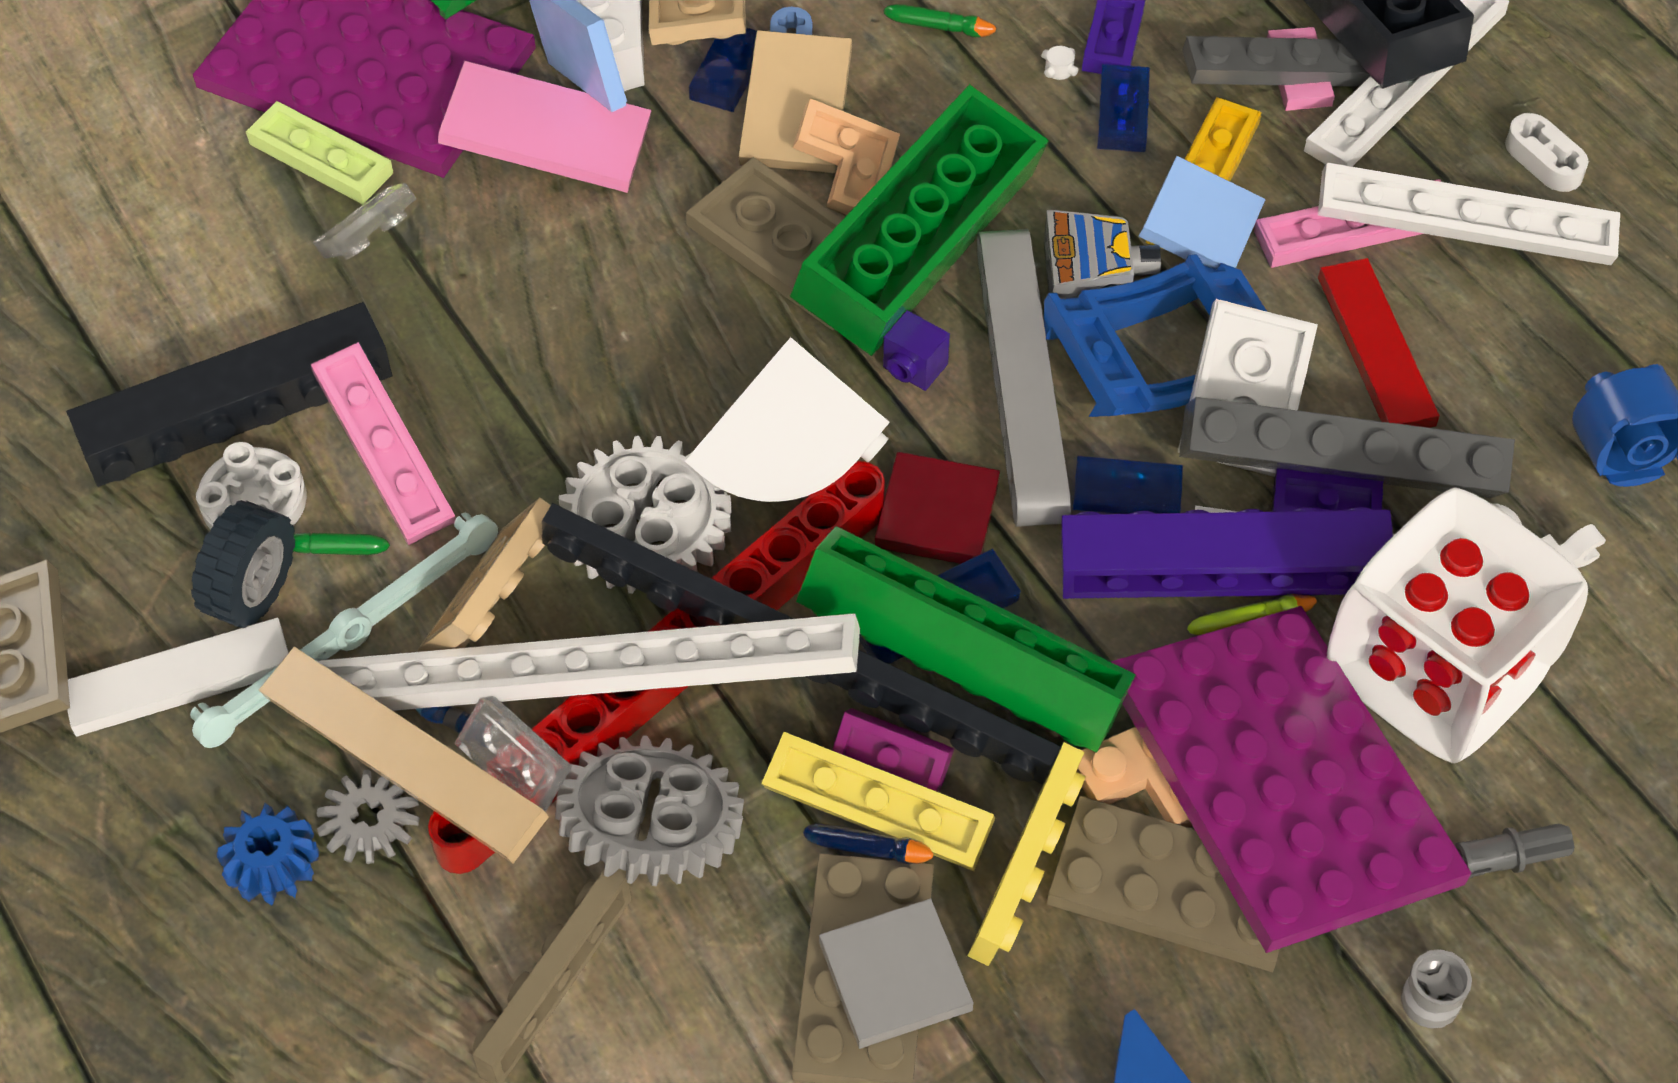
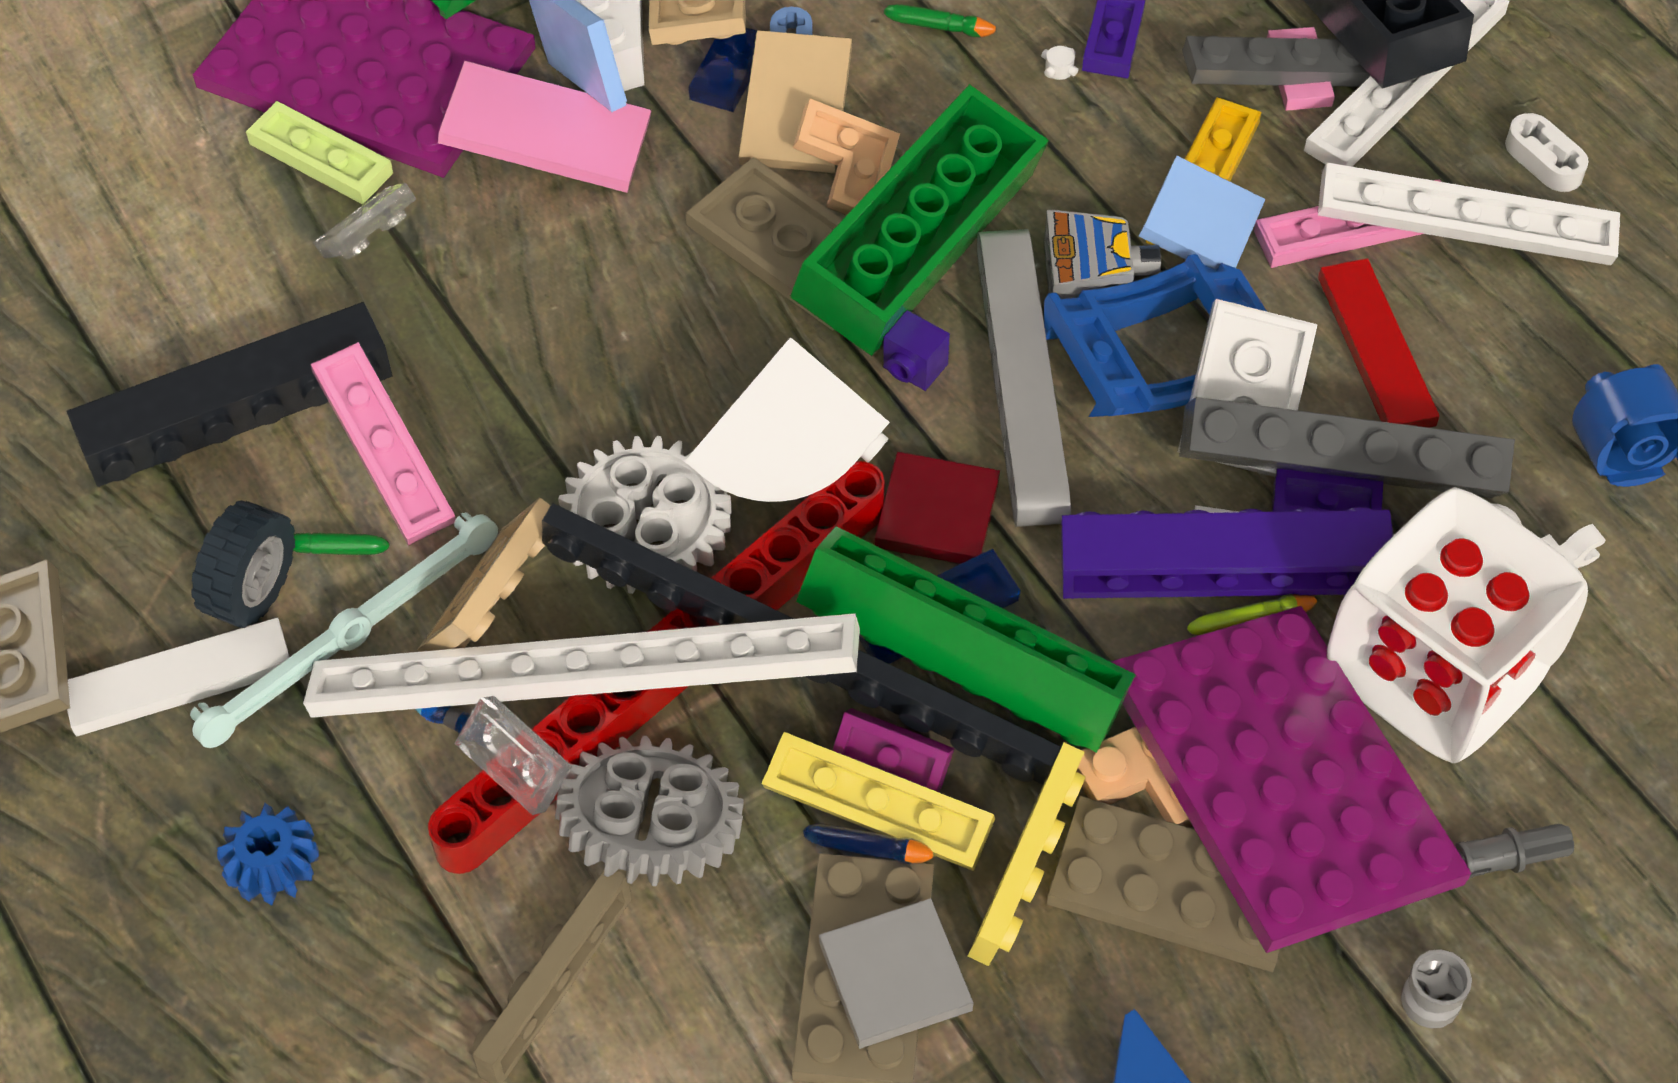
white tile [196,442,307,530] -> none
tan tile [259,647,549,864] -> none
light grey gear [317,769,420,864] -> none
clear blue plate [1073,456,1183,514] -> none
clear blue plate [1097,64,1150,152] -> none

